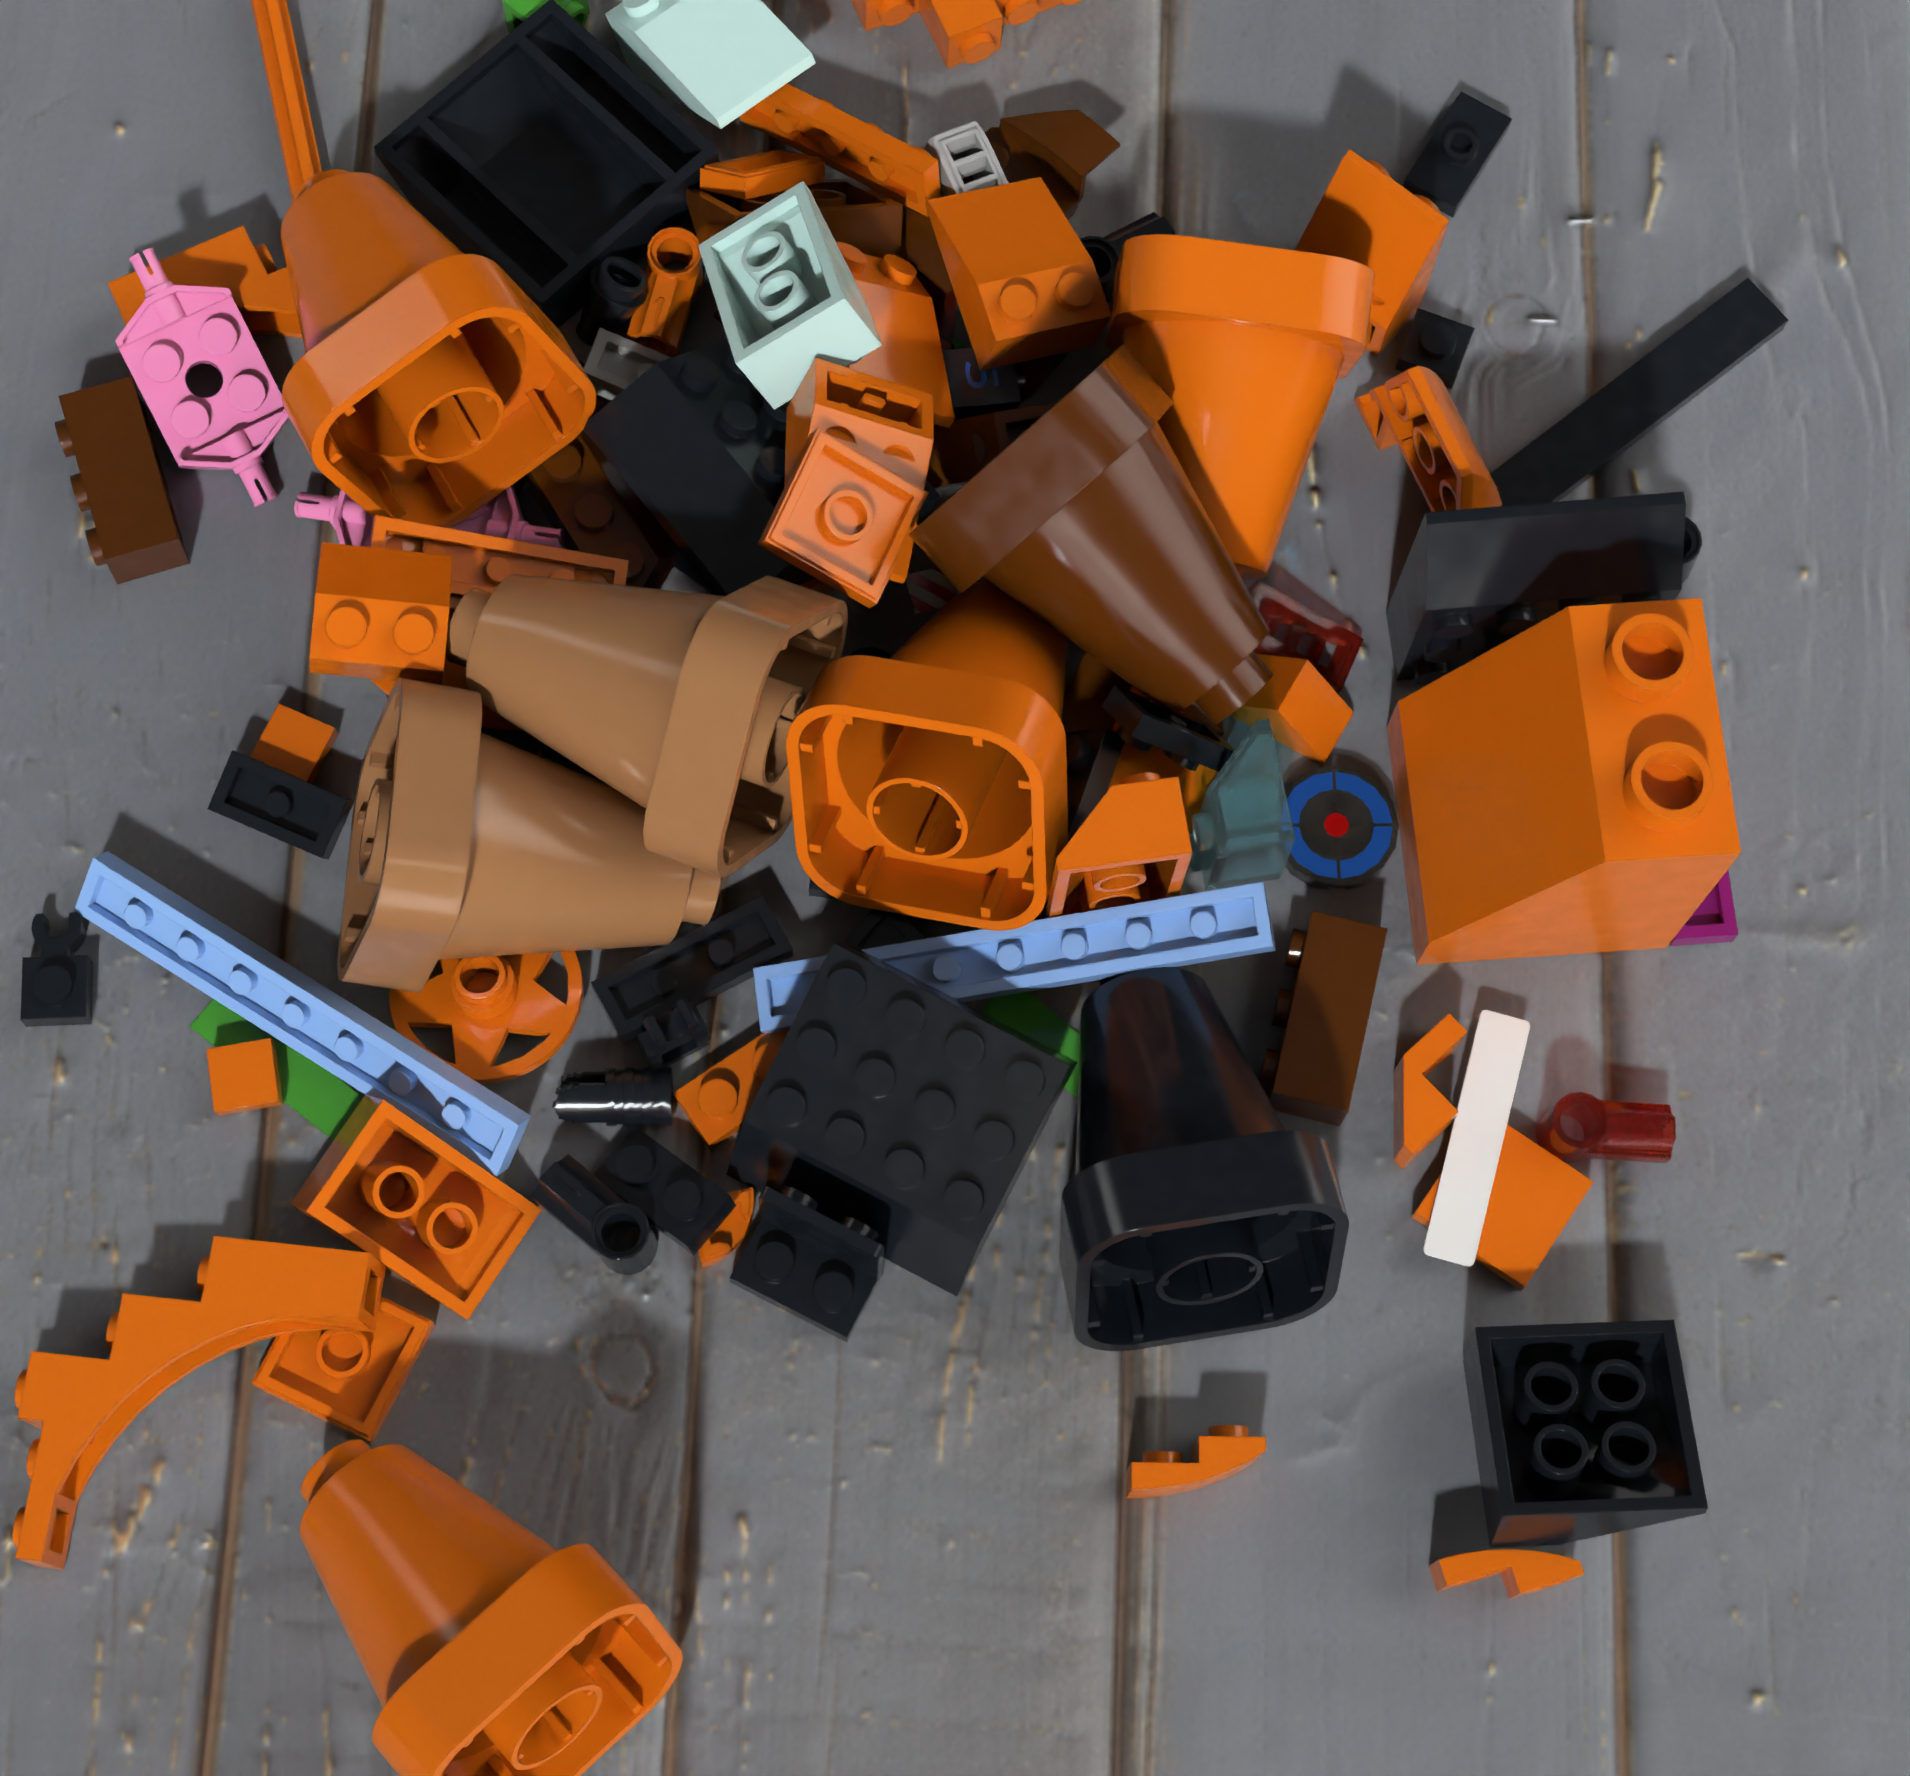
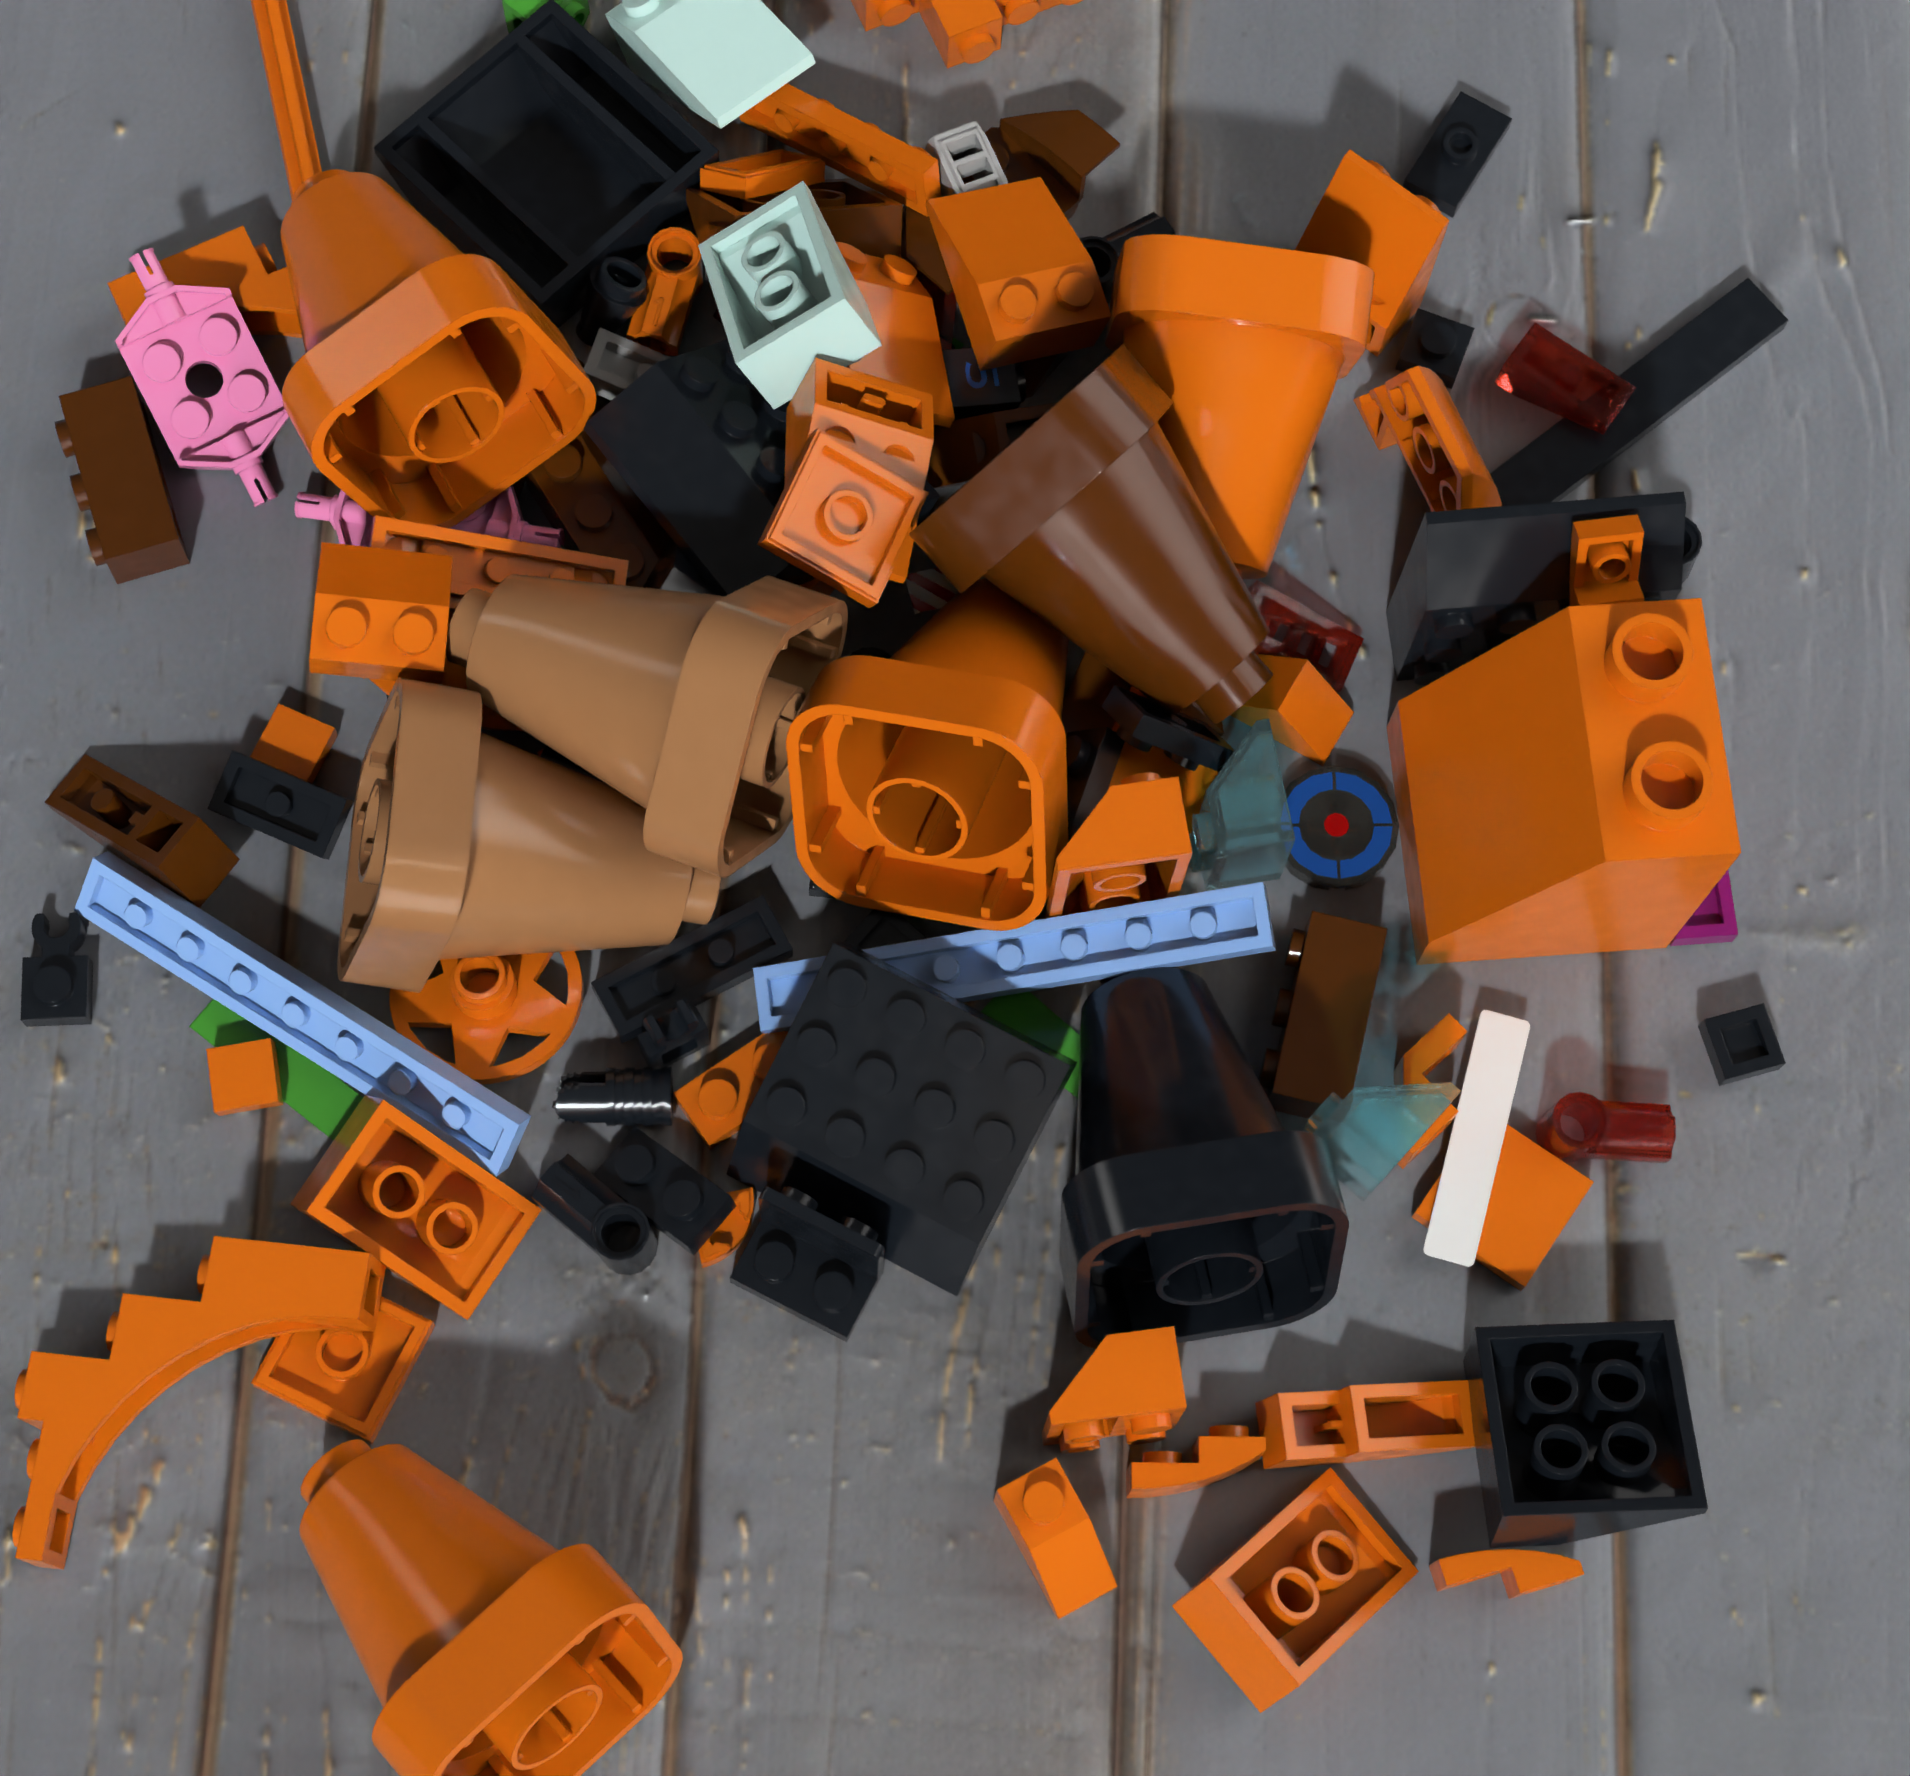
none -> reddish brown slope [45,754,240,908]
none -> orange slope [993,1457,1118,1620]
none -> orange slope [1042,1326,1187,1454]
none -> orange slope [1172,1467,1419,1713]
none -> orange slope [1255,1380,1475,1469]
none -> clear light blue slope [1304,1082,1462,1201]
none -> clear red slope [1494,322,1636,435]
none -> orange slope [1569,514,1644,606]
none -> black plate [1698,1003,1786,1086]

